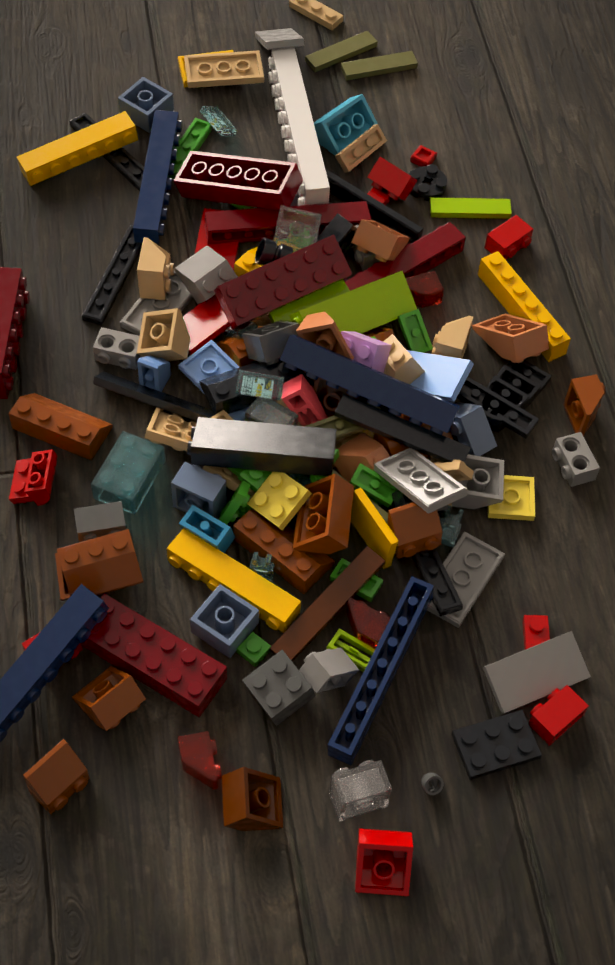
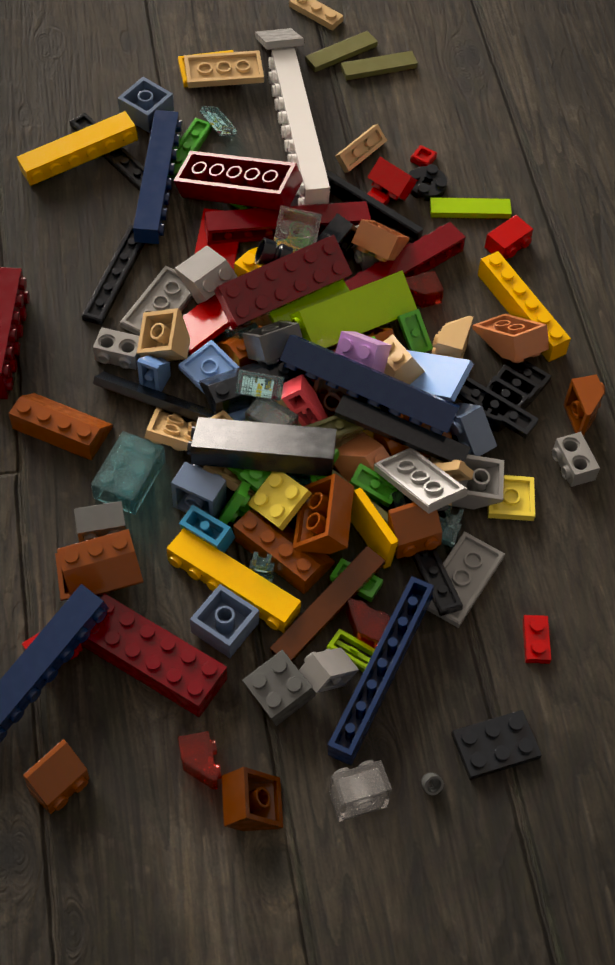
red brick [9,449,57,506] -> none
dark orange slope [72,666,146,731] -> none
tan slope [137,237,174,300] -> none
bright green plate [237,632,271,667] -> none
nougat slope [296,312,354,360] -> none
medium azure slope [314,94,378,155] -> none
red slope [355,828,413,896] -> none
light grey tile [483,631,591,714] -> none
red brick [528,685,589,746] -> none

